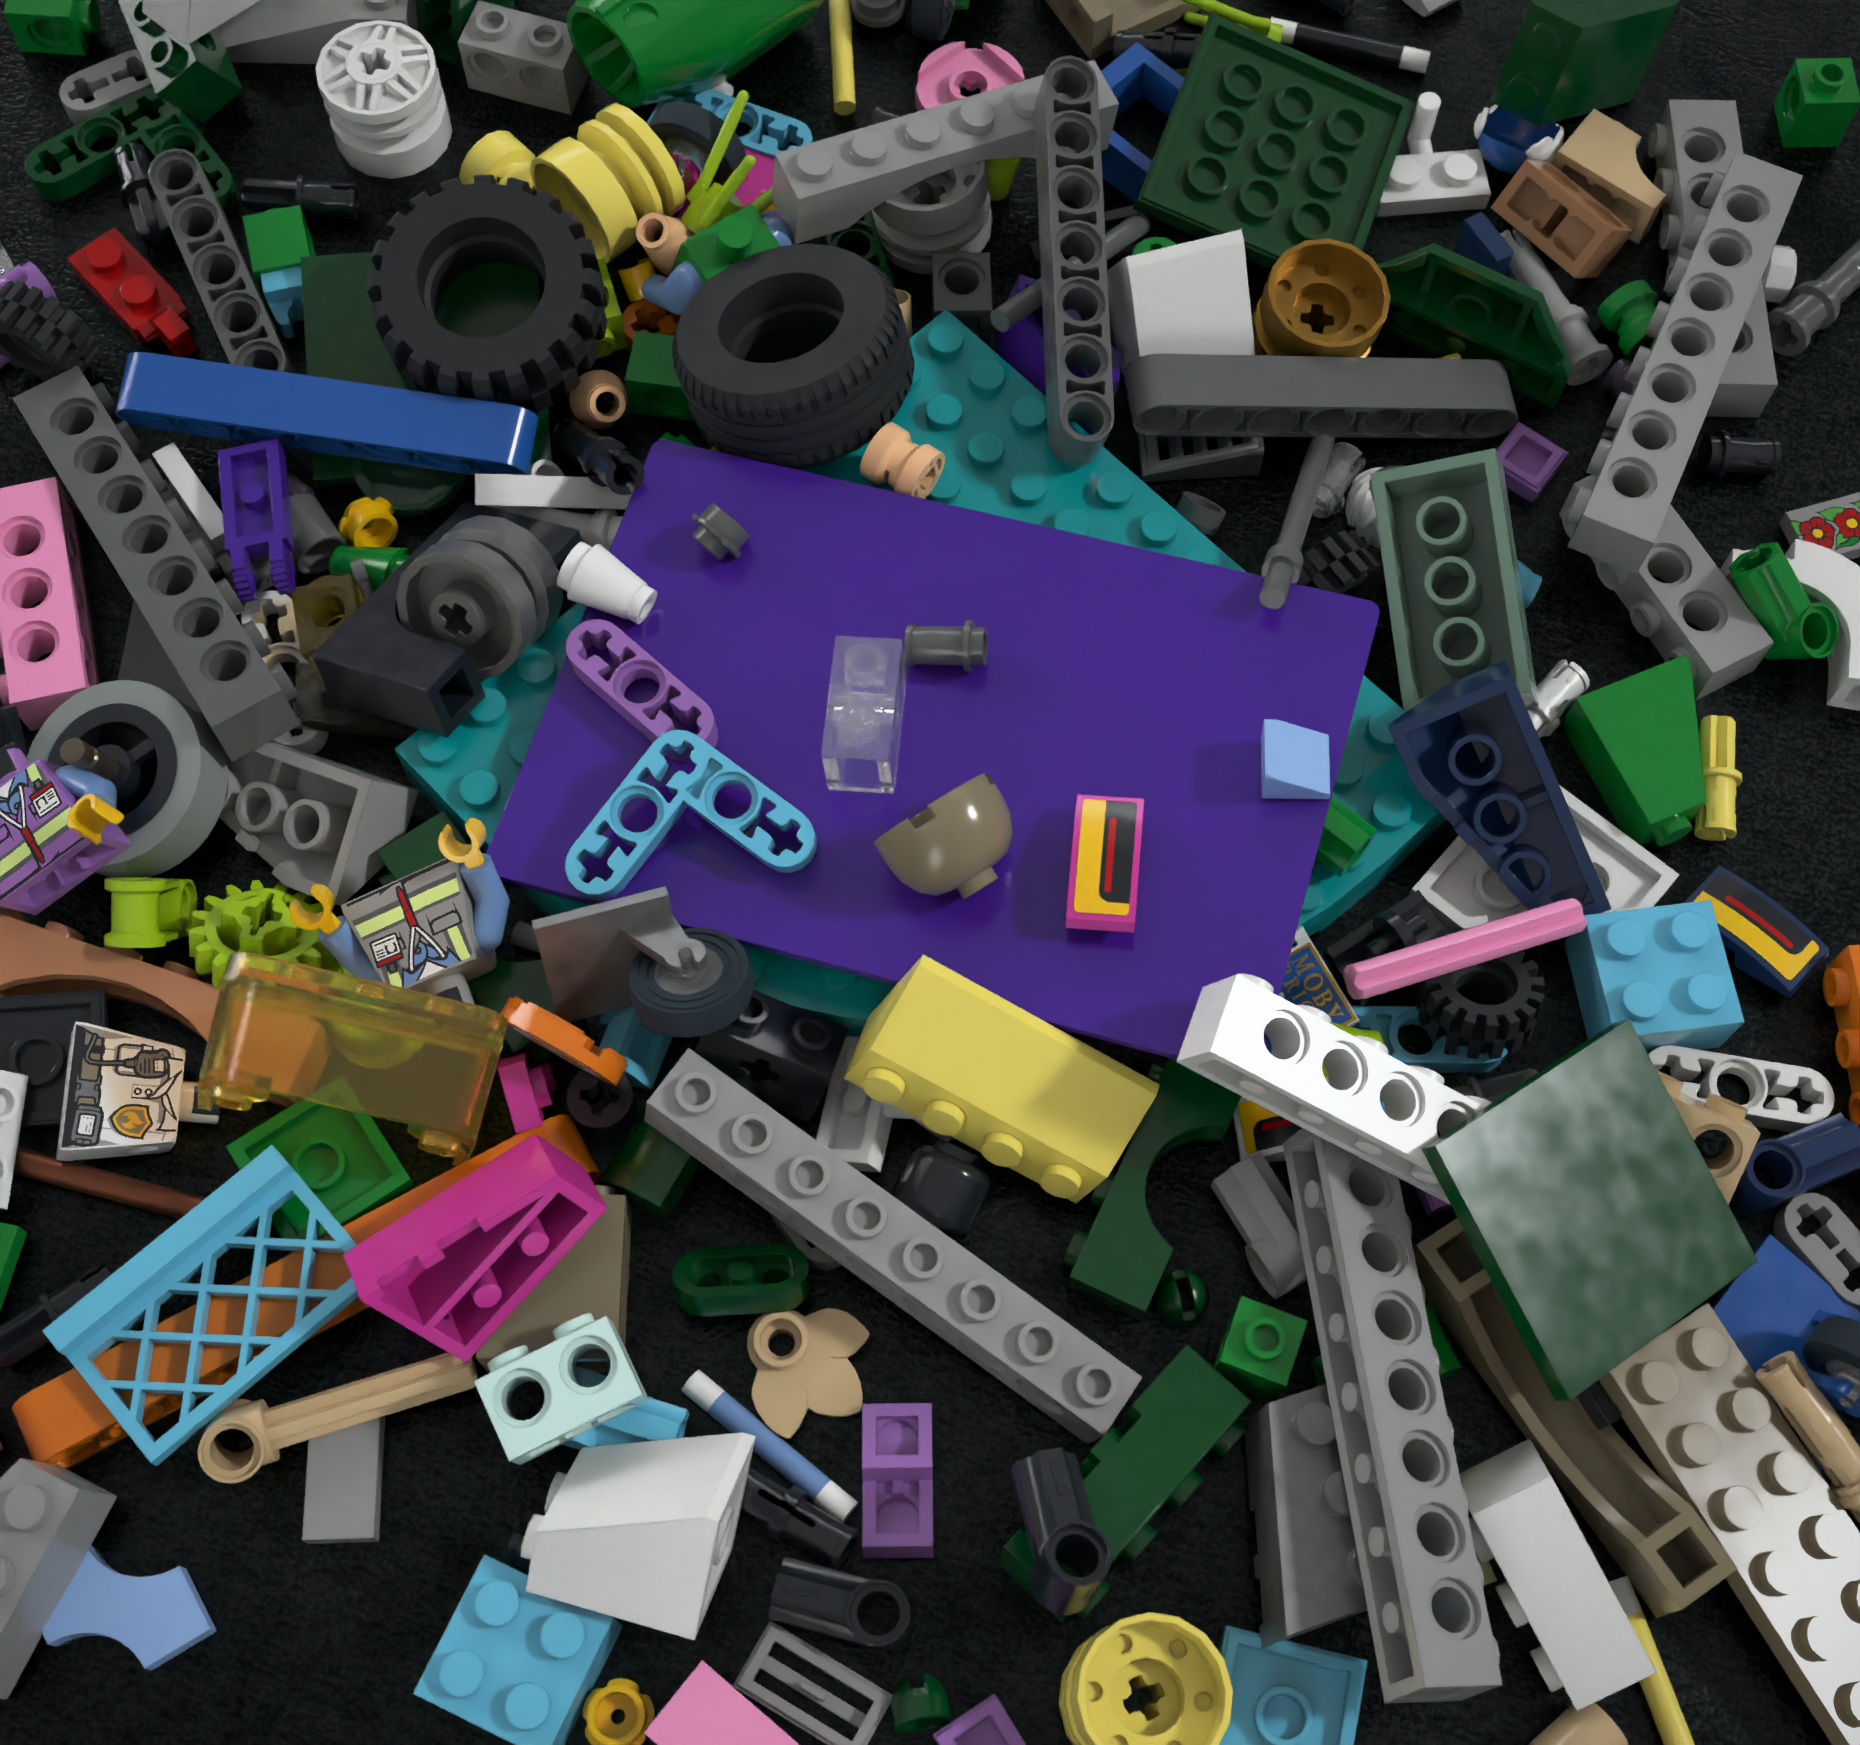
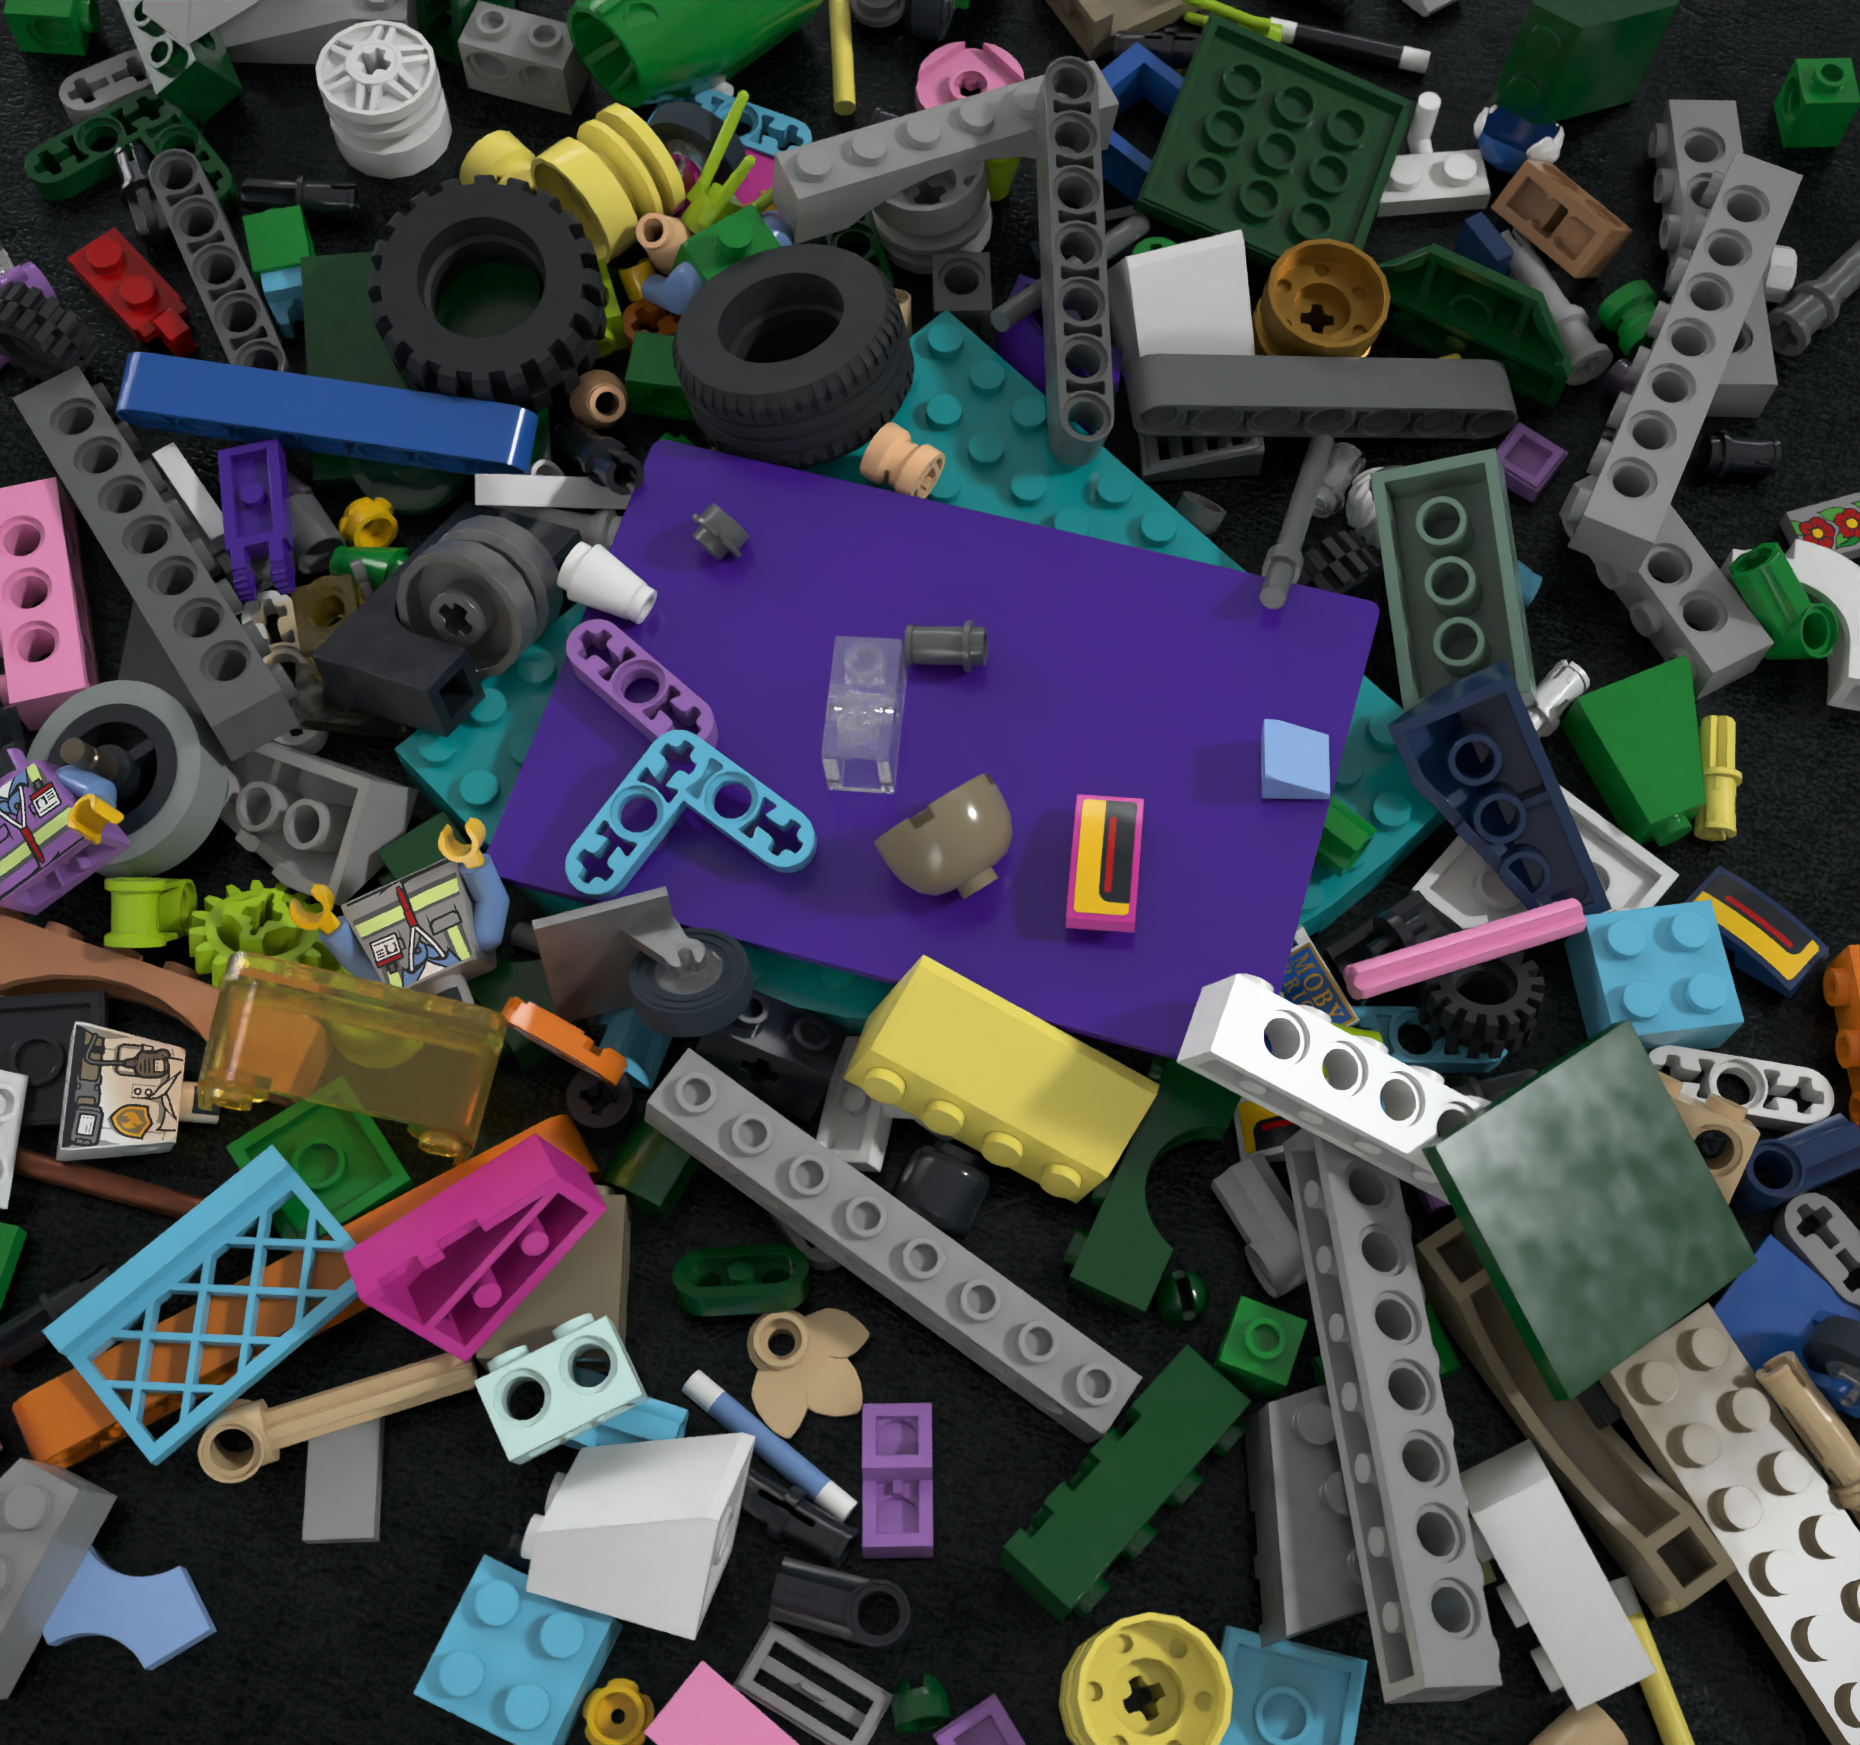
dark pink plate [498,1053,557,1134] -> none
black piece [1011,1447,1112,1615] -> none
tan arch [1553,109,1666,244] -> none

